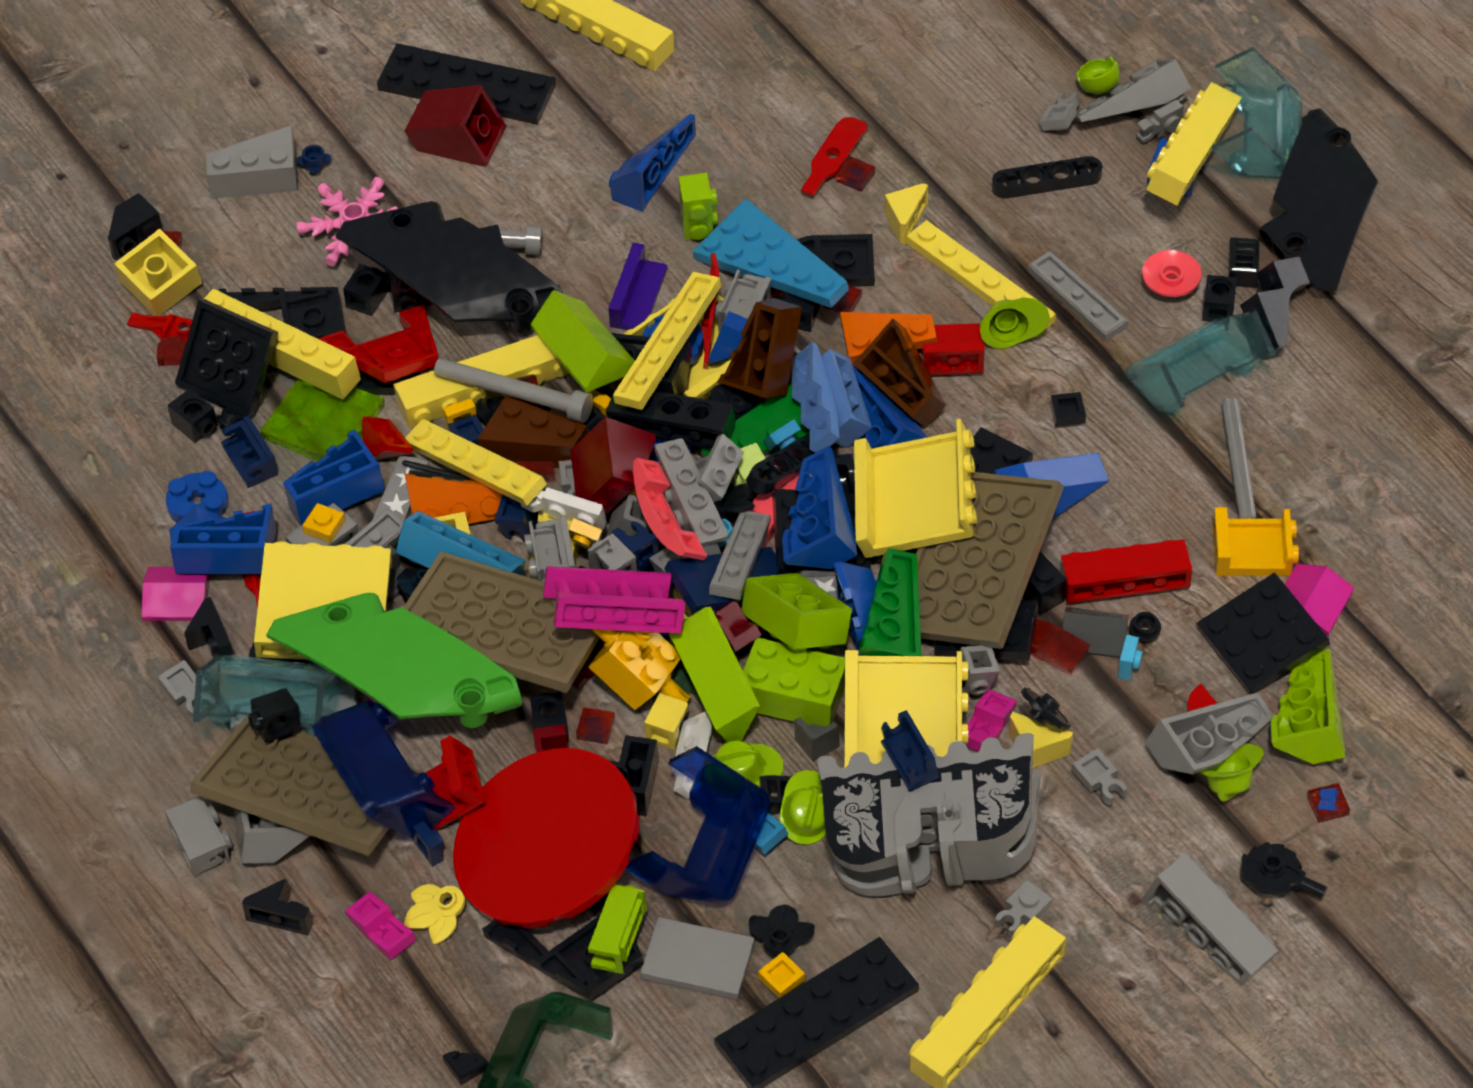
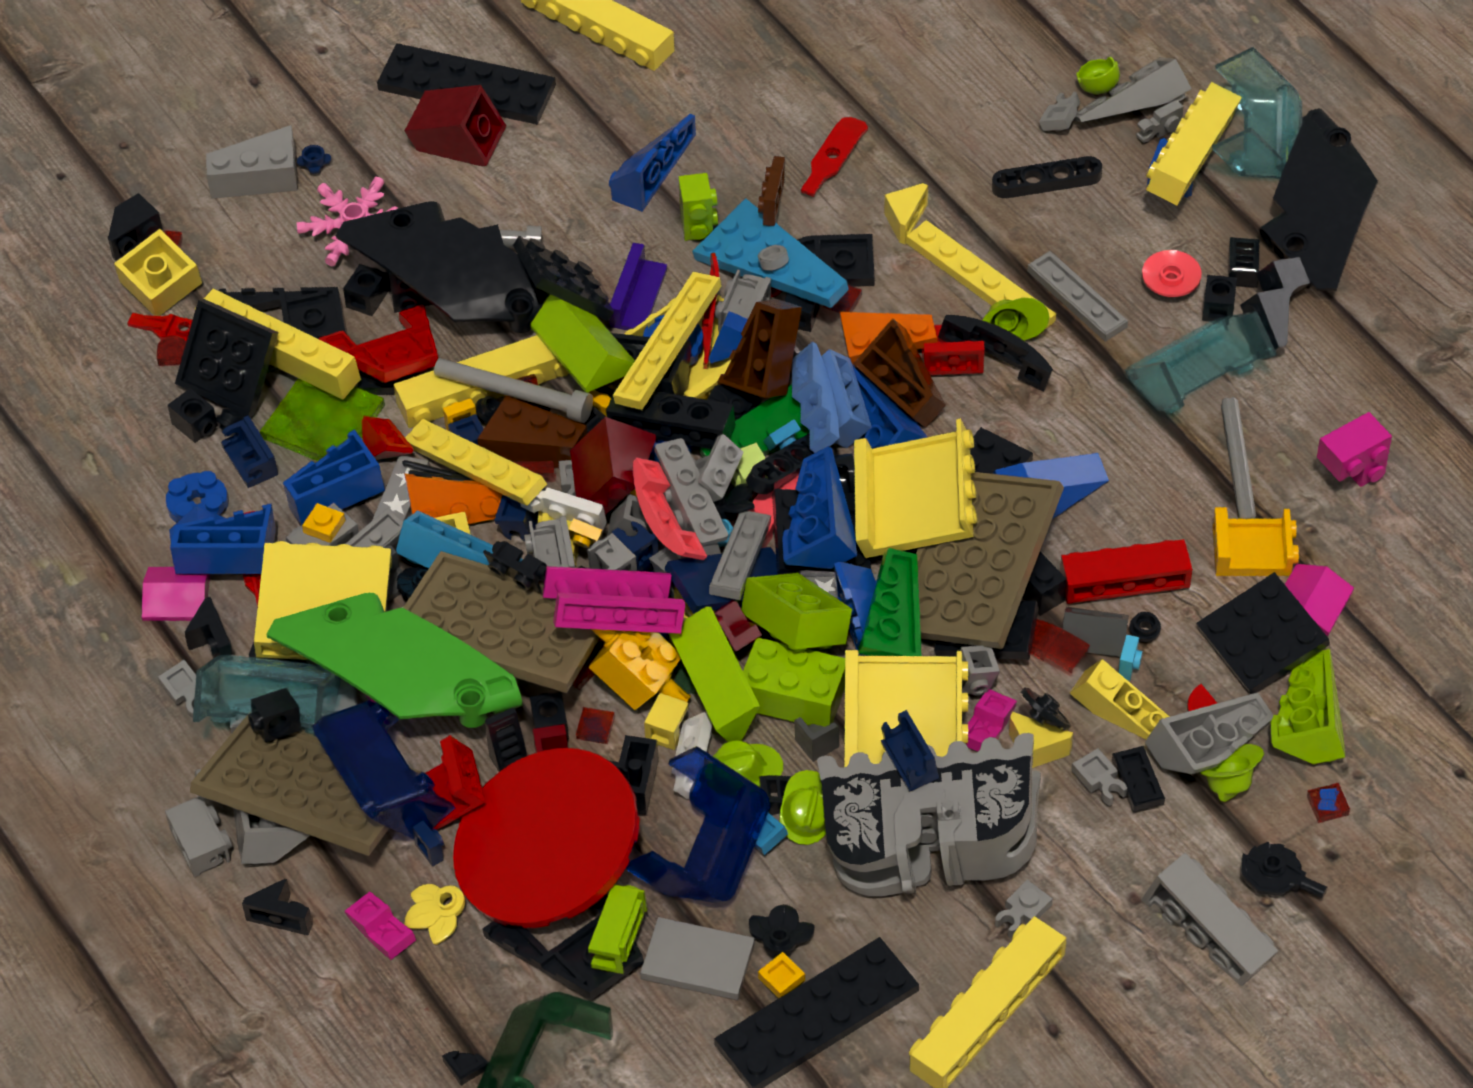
clear red tile [836,156,875,192] -> none
black plate [1050,392,1086,426] -> none
none -> black hinge [483,541,547,593]
none -> black slope [485,707,527,772]
none -> black plate [513,236,614,321]
none -> reddish brown plate [758,156,785,226]
none -> light grey tile [758,245,789,270]
none -> black slope [938,315,1053,392]
none -> light yellow slope [1070,659,1170,740]
none -> black plate [1112,746,1165,812]
none -> dark pink brick [1317,412,1392,487]

